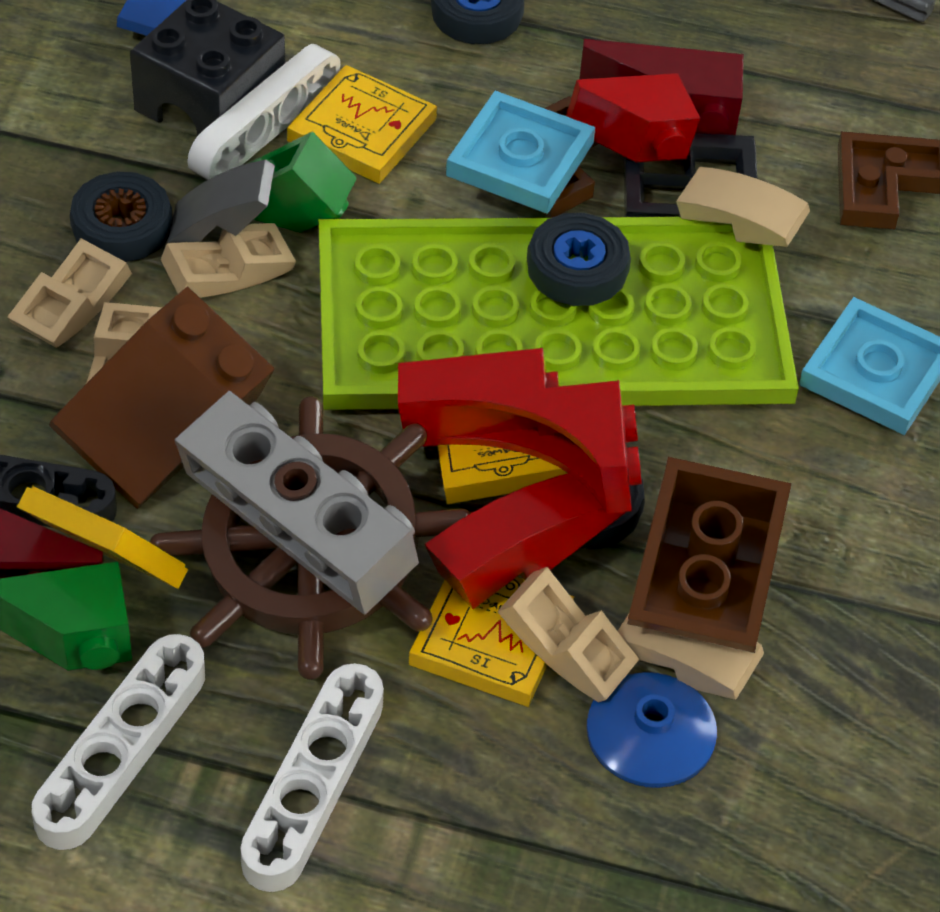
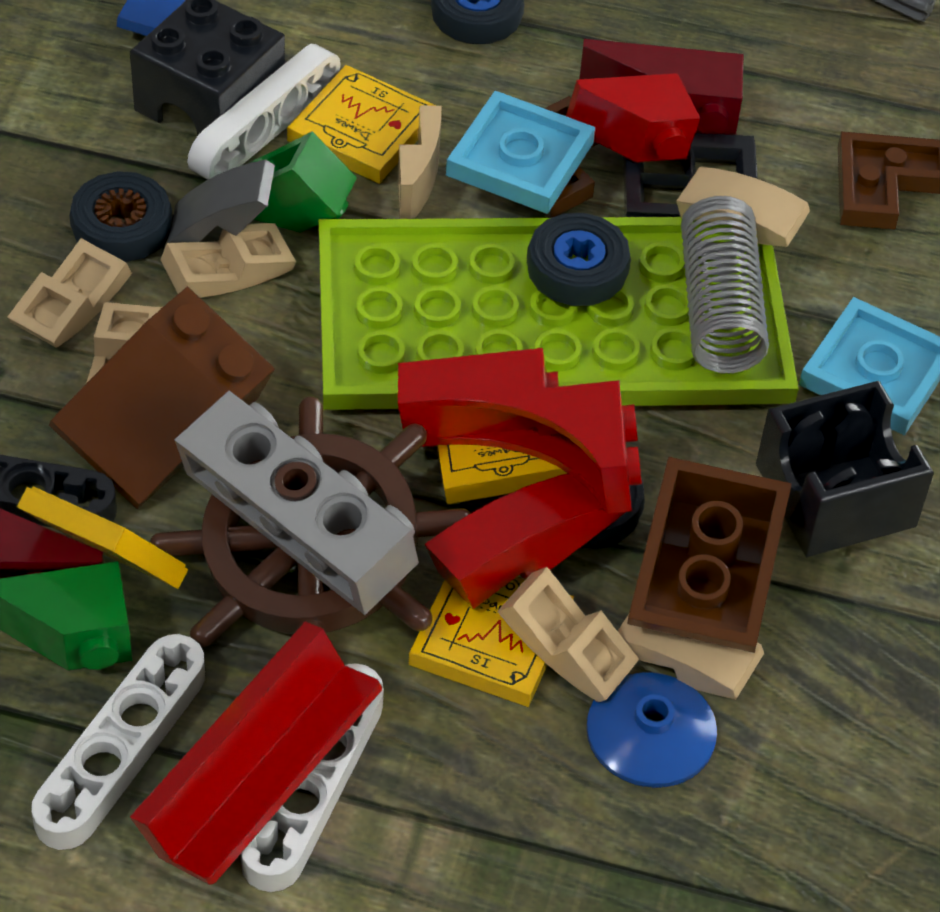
none -> red panel [130,621,382,885]
none -> tan slope [398,106,442,219]
none -> light grey piece [681,196,769,373]
none -> black piece [756,380,934,558]

